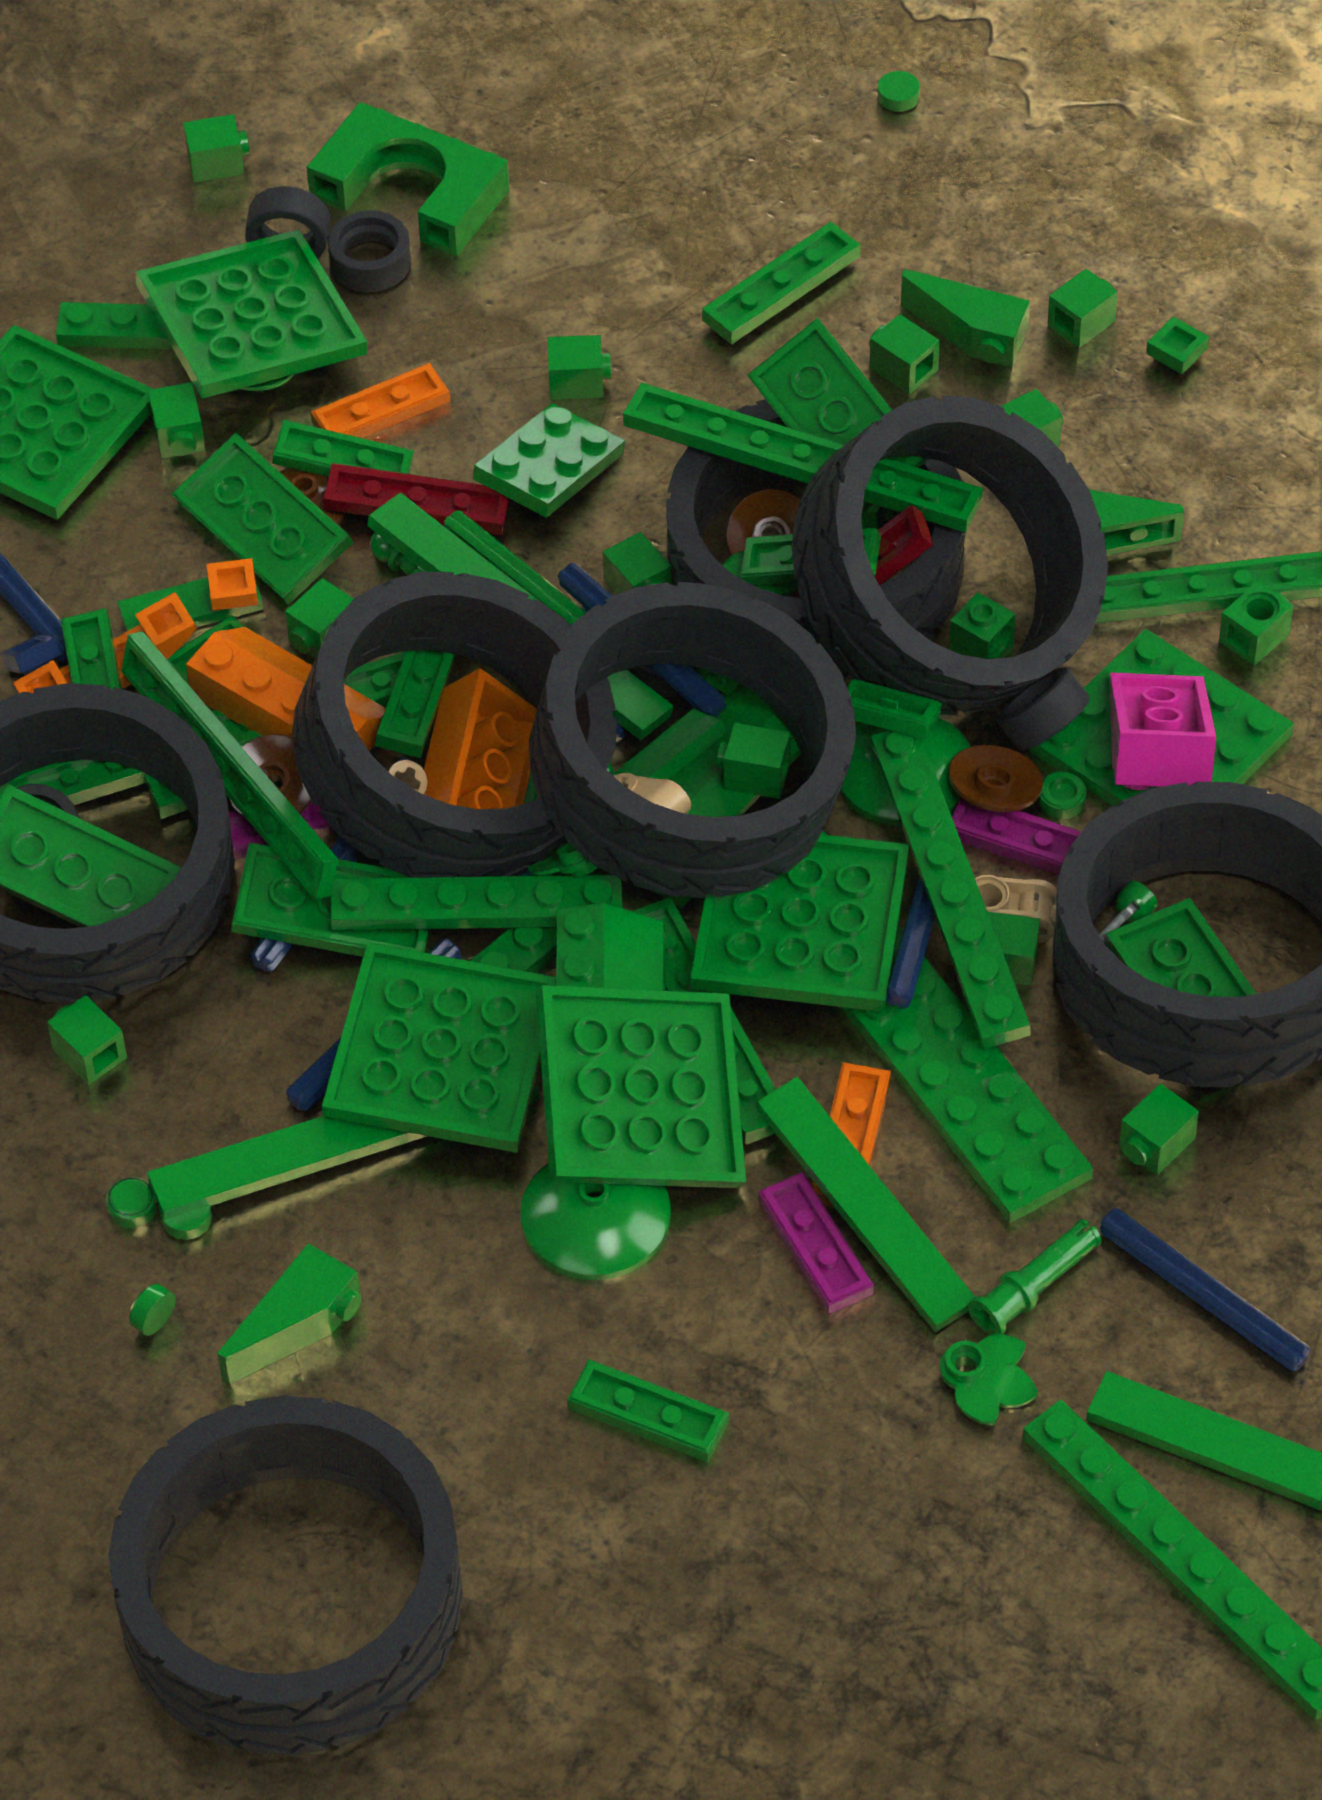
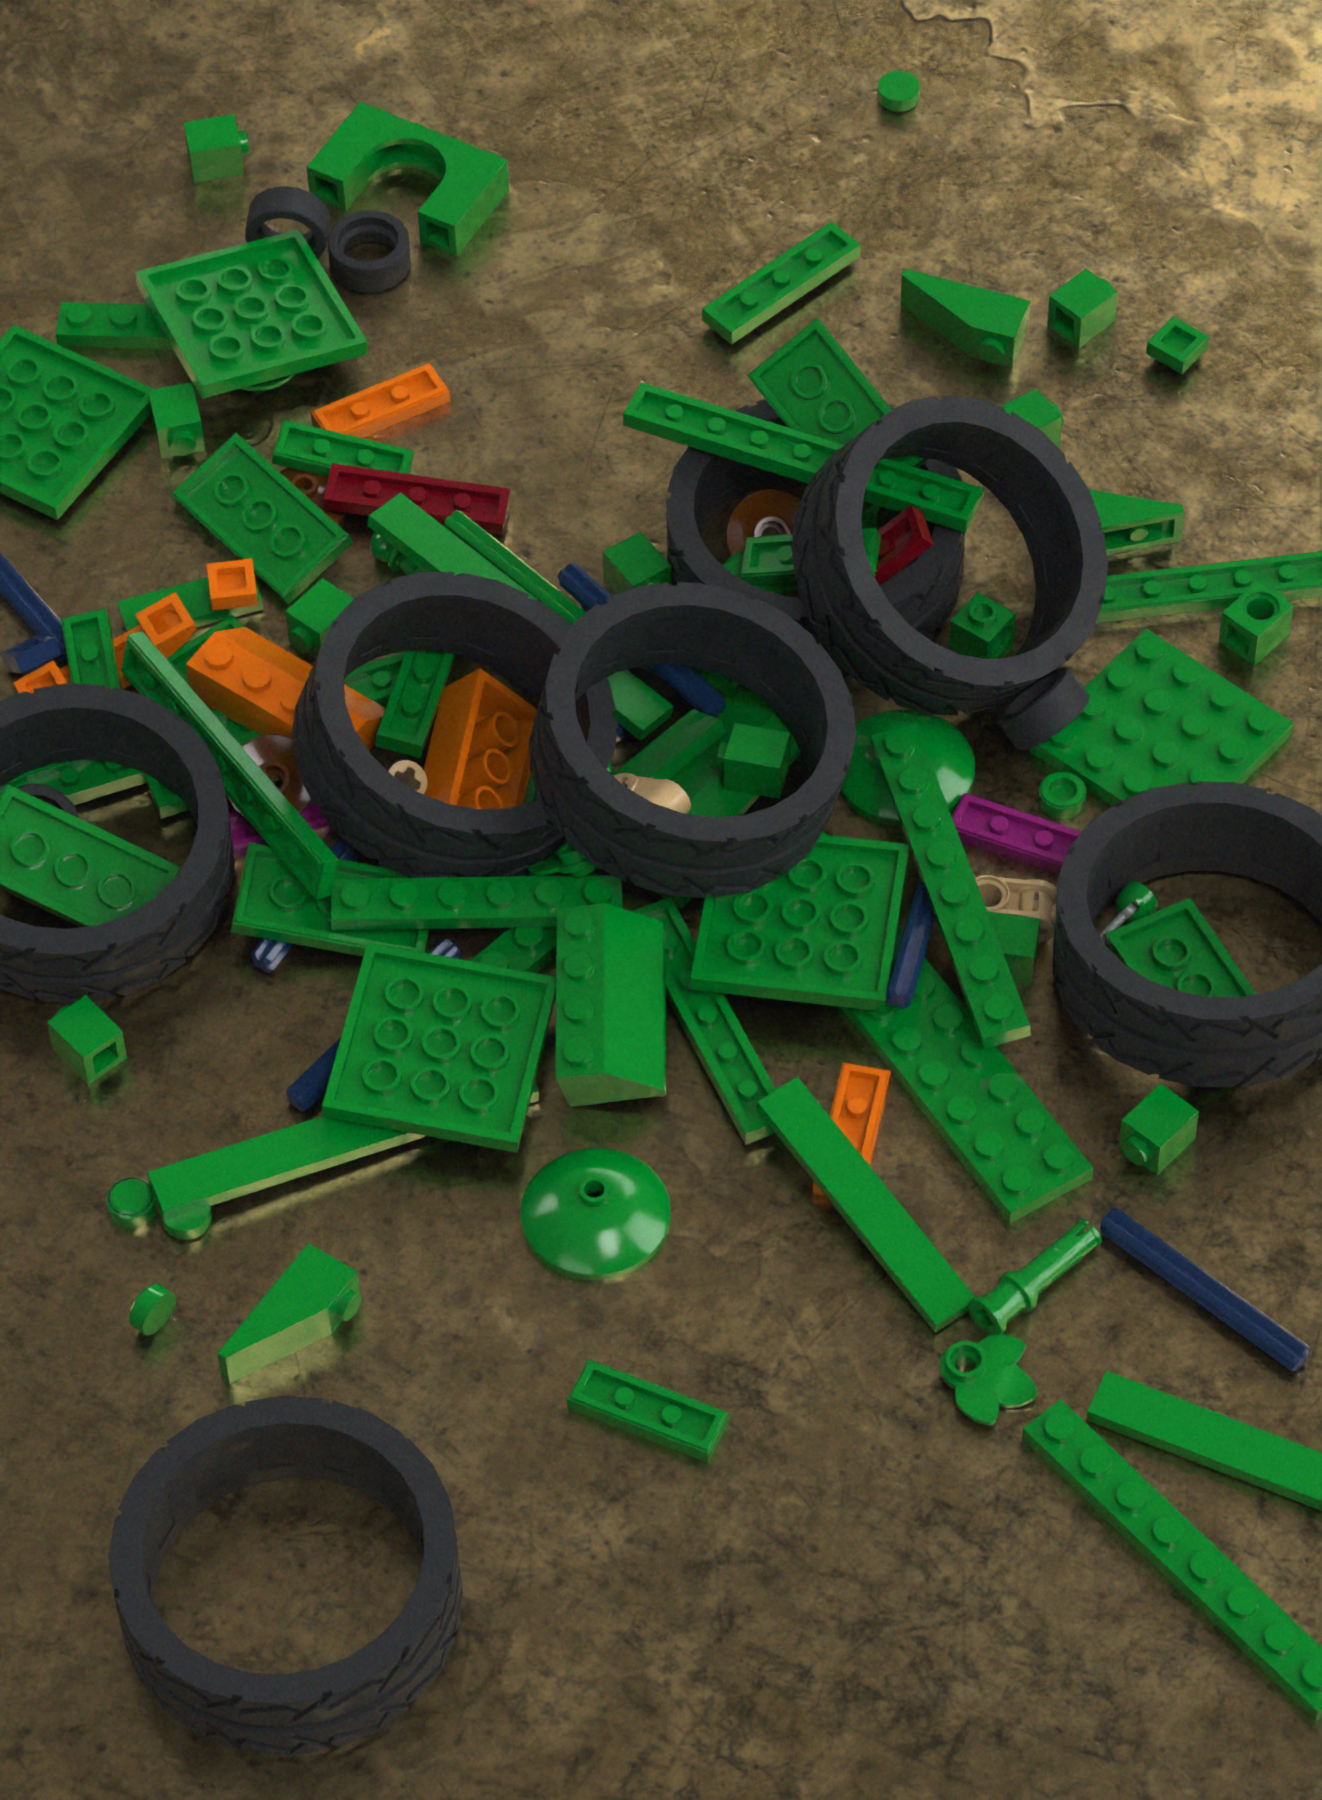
green plate [473,403,625,518] -> none
green plate [536,985,746,1188] -> none
green brick [548,335,611,400] -> none
magenta tile [758,1172,874,1315] -> none
green tile [847,679,942,740] -> none
green brick [869,314,940,395] -> none
reddish brown dish [948,745,1043,812] -> none
dark pink slope [1109,672,1216,790] -> none

